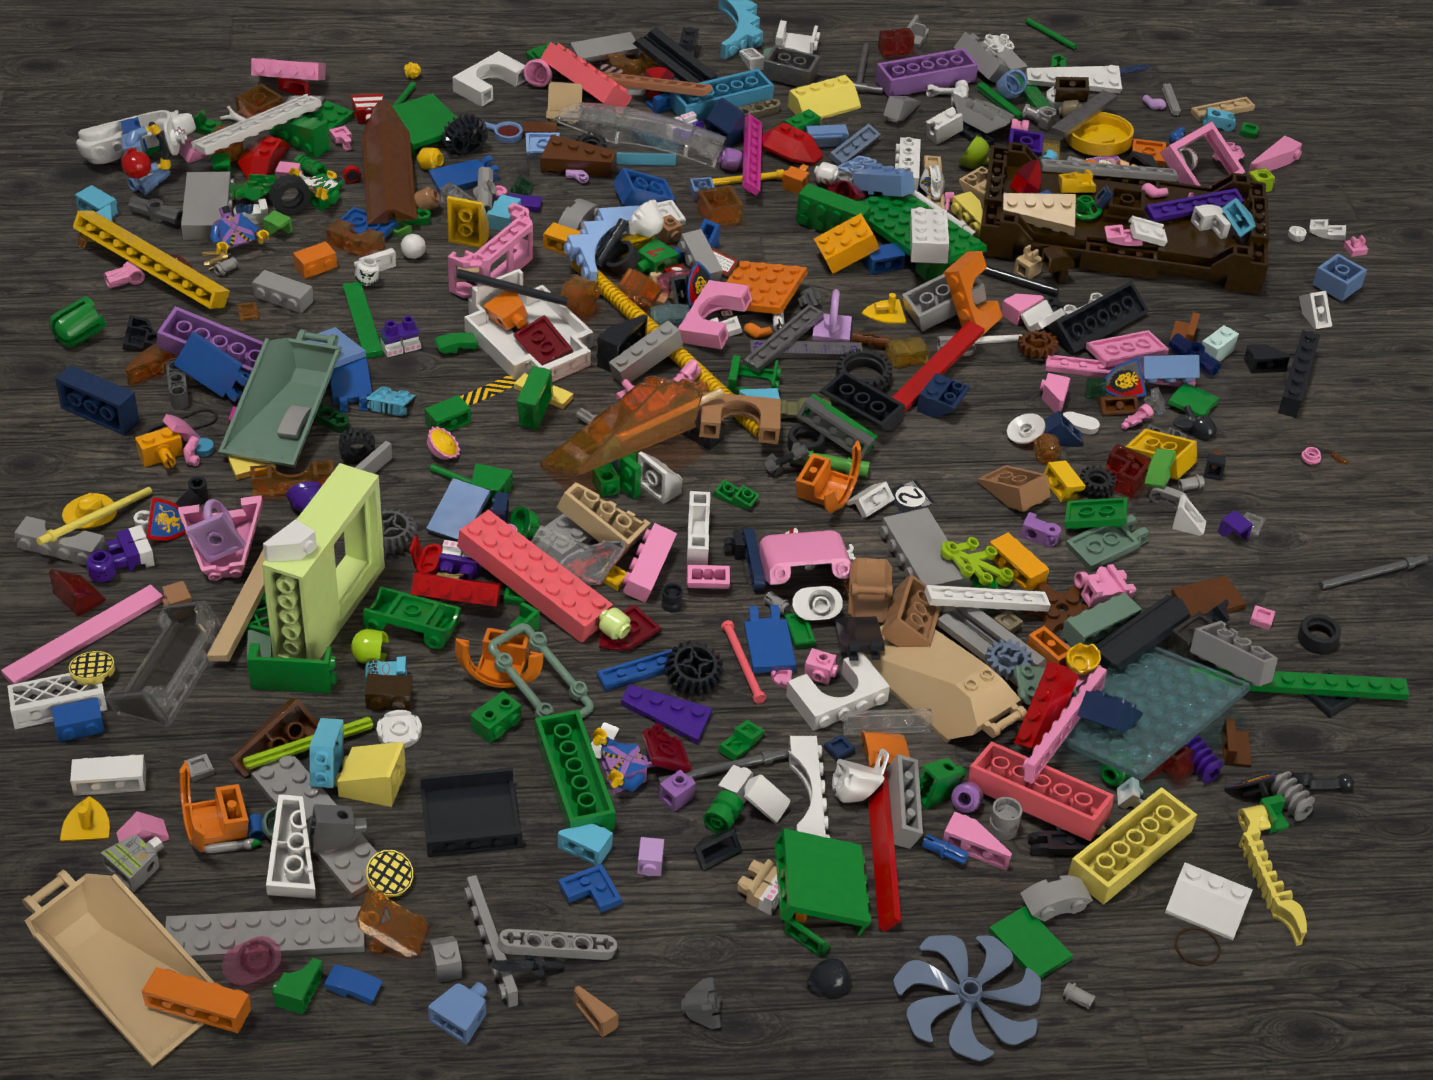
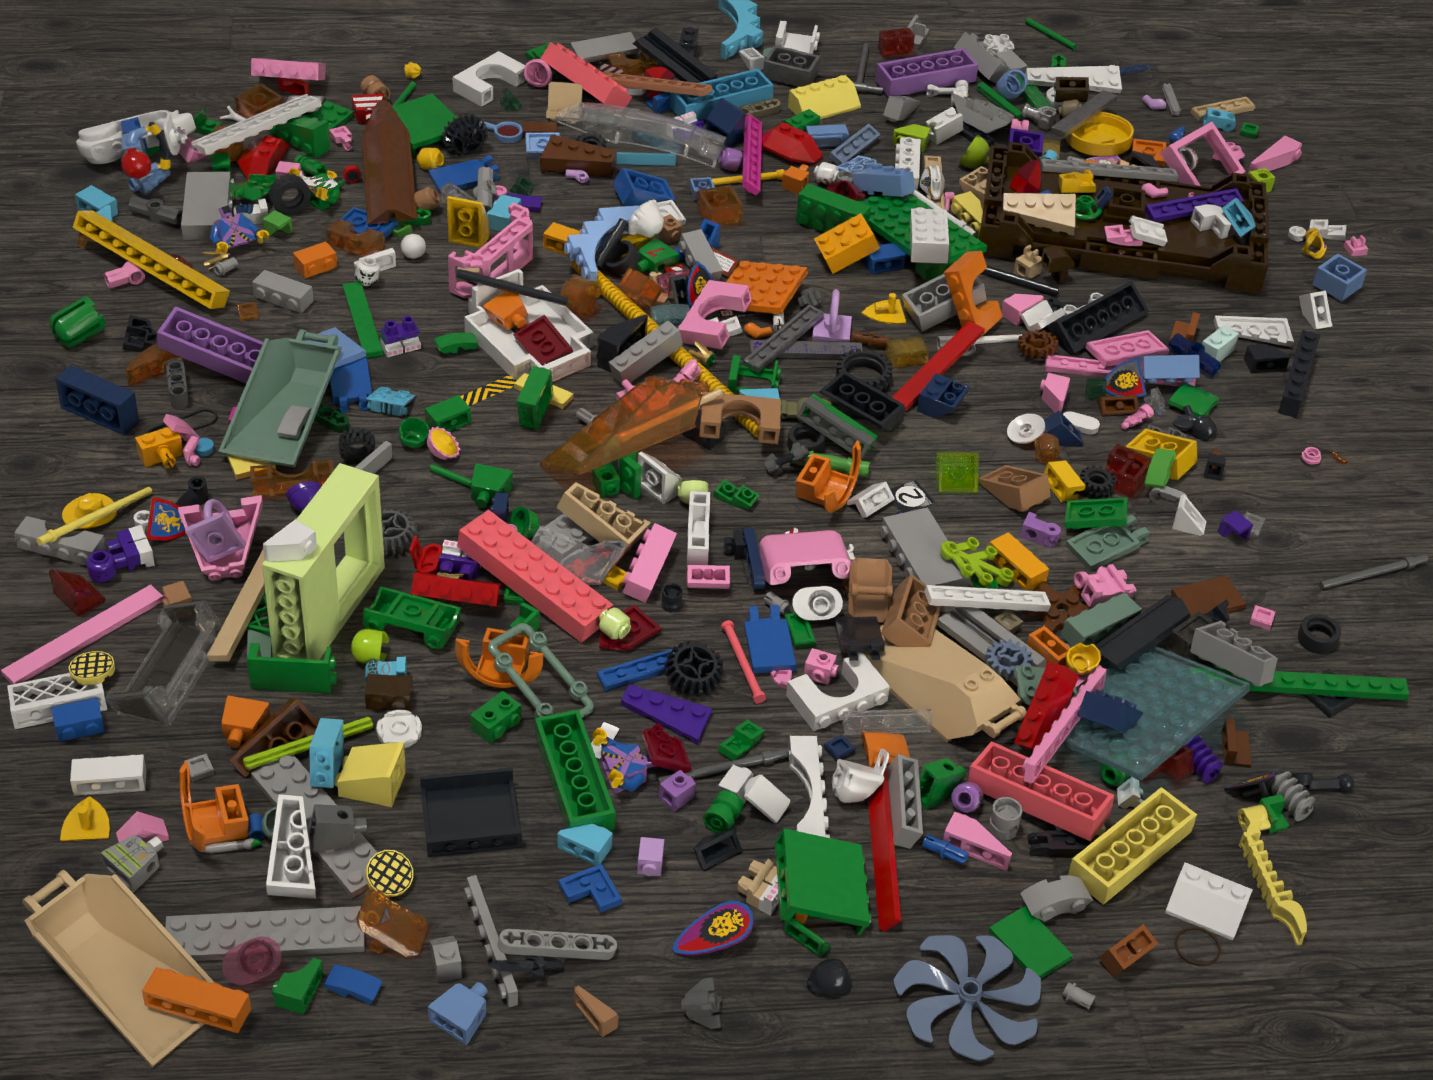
blue tile [174,332,250,402] -> none
medium blue tile [426,478,491,542] -> none
light grey brick [558,198,601,231] -> none
light grey pin [1177,474,1205,492] -> none
none -> orange torso [222,696,271,748]
none -> medium nougat wheel [360,75,390,101]
none -> green hair [398,417,429,448]
none -> clear green tile [499,88,522,111]
none -> shield [672,901,754,956]
none -> yellowish green hair [677,480,708,504]
none -> pearl gold piece [688,341,716,366]
none -> lime slope [892,124,931,152]
none -> clear neon green slope [935,452,979,492]
none -> dark orange brick [1098,924,1159,977]
none -> white wing [1214,316,1294,347]
none -> yellow piece [1302,228,1327,259]

